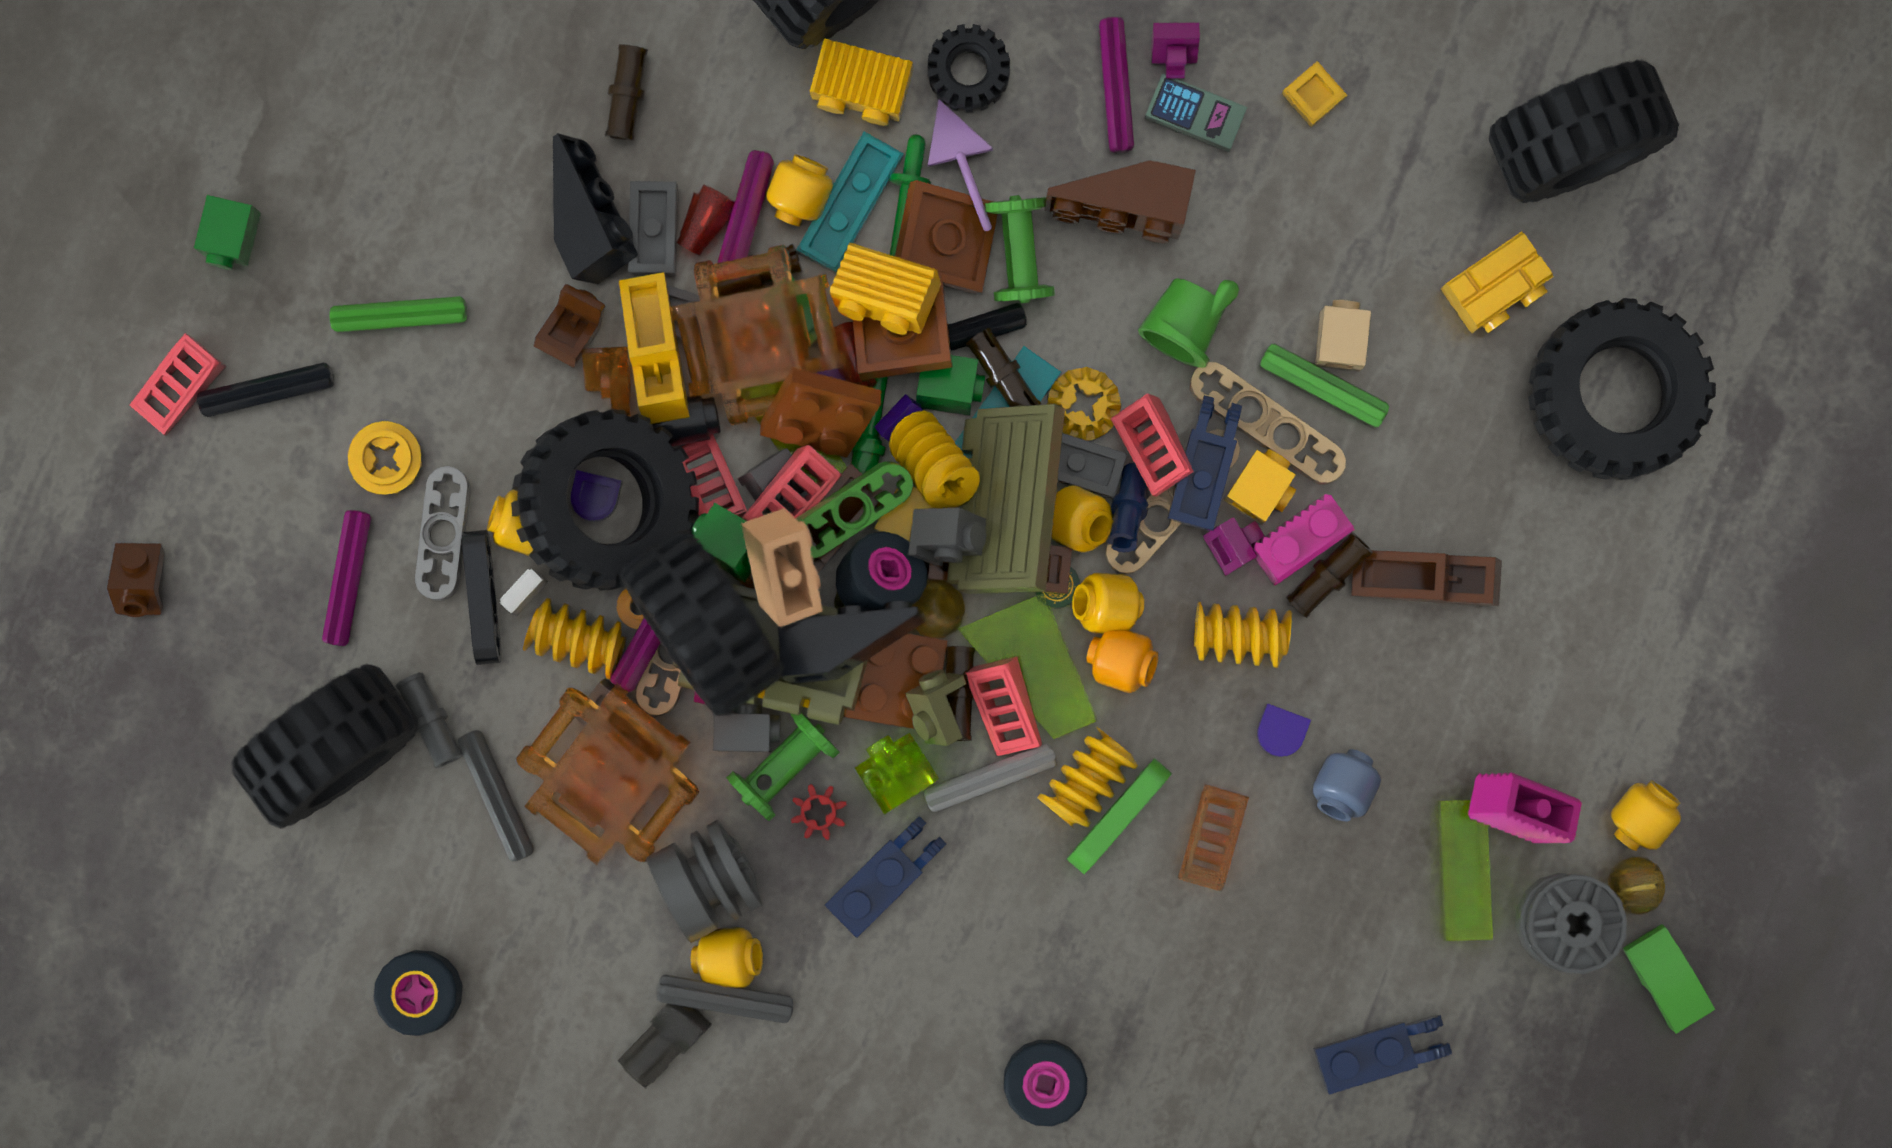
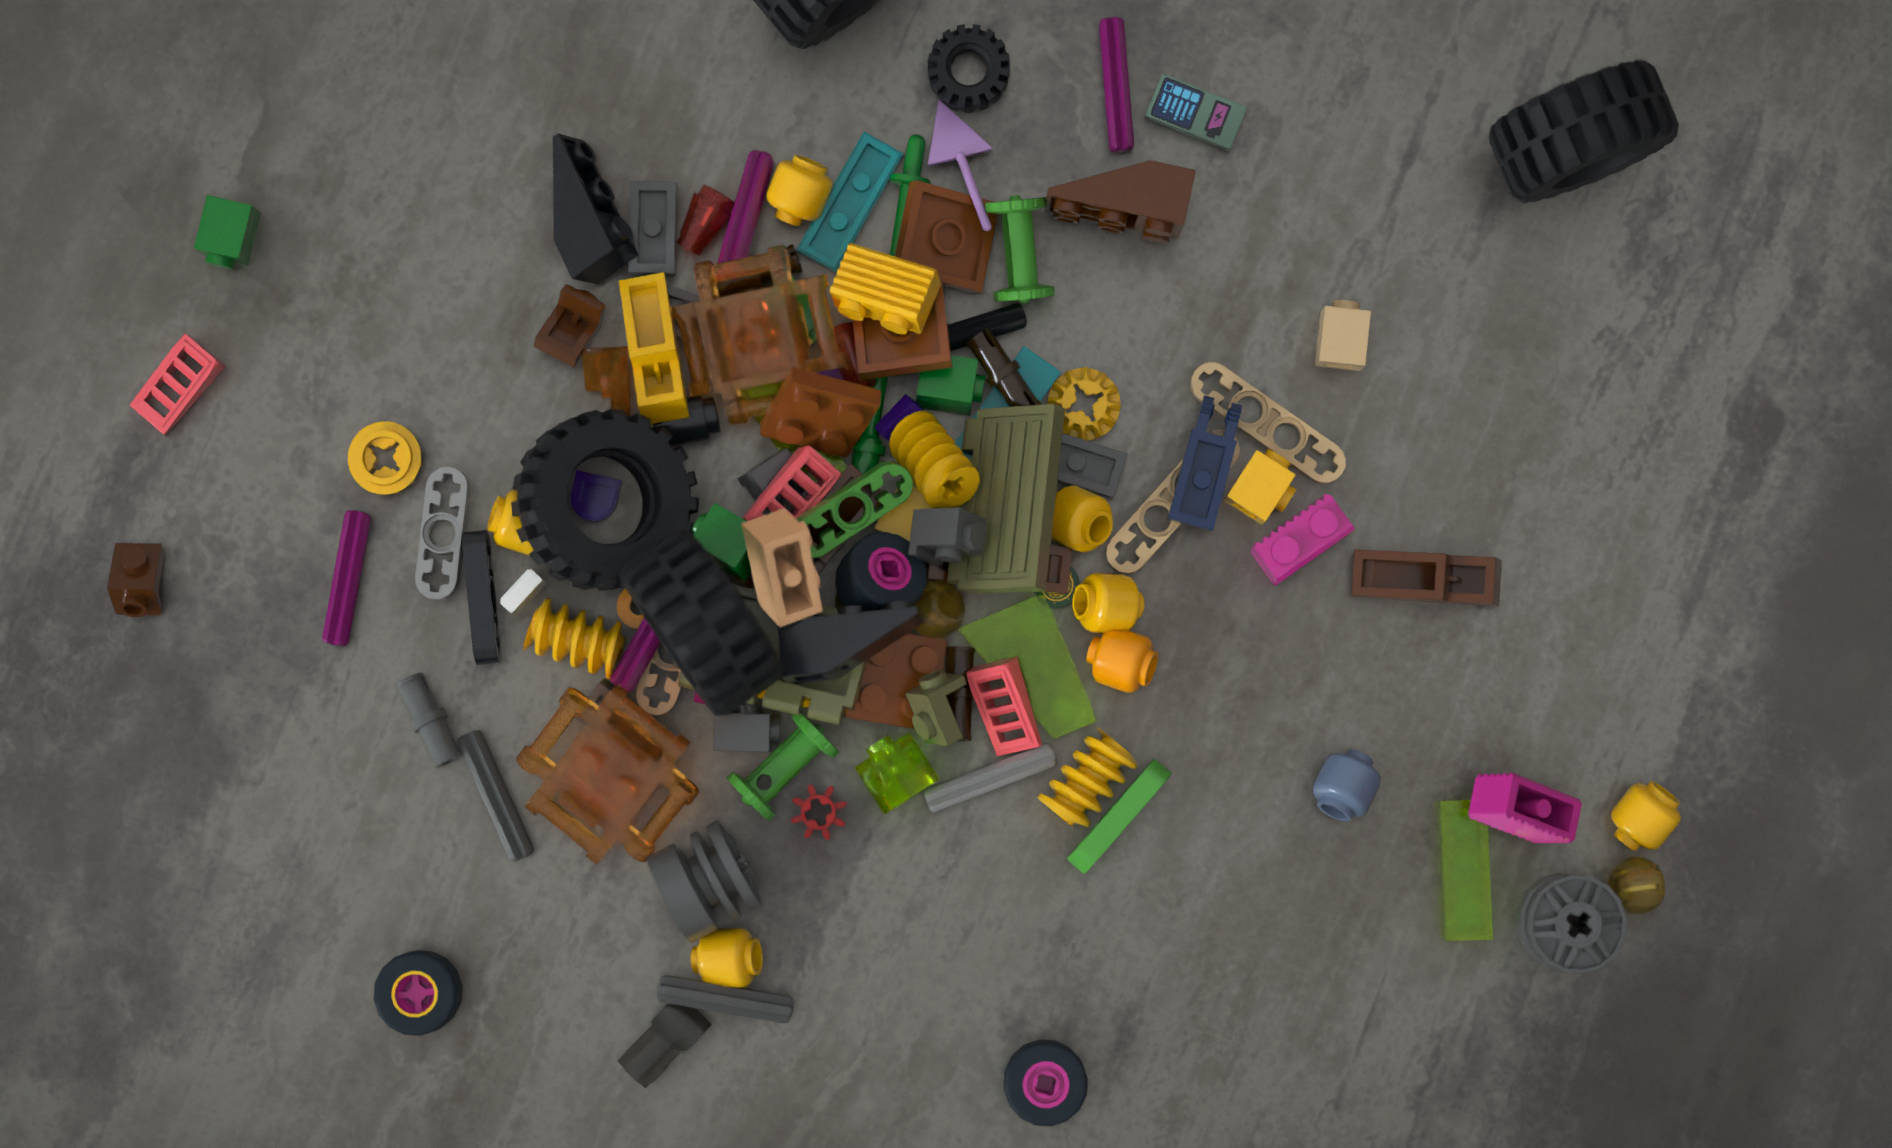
black axle [197,362,334,417] -> none
black tyre [232,664,418,829] -> none
bright green axle [329,296,467,332] -> none
dark brown pin [605,44,648,141] -> none
coral slope [682,434,747,518] -> none
yellow brick [810,39,913,126] -> none
dark blue hinge [824,816,946,938] -> none
dark blue pin [1108,463,1149,553] -> none
coral slope [1110,393,1193,497] -> none
bright green hat [1138,278,1239,368] -> none
magenta tile [1151,22,1200,78] -> none
clear orange slope [1178,784,1249,891] -> none
yellow piece [1194,602,1292,668] -> none
magenta tile [1203,517,1265,576] -> none
dark purple tile [1257,704,1311,757] -> none
bright green axle [1260,344,1389,427] -> none
yellow tile [1281,61,1347,128] -> none
dark brown pin [1286,532,1373,618] -> none
dark blue hinge [1313,1015,1452,1095] -> none
yellow brick [1441,231,1554,333] -> none
black tyre [1528,298,1716,480] -> none
bright green slope [1623,924,1715,1034] -> none

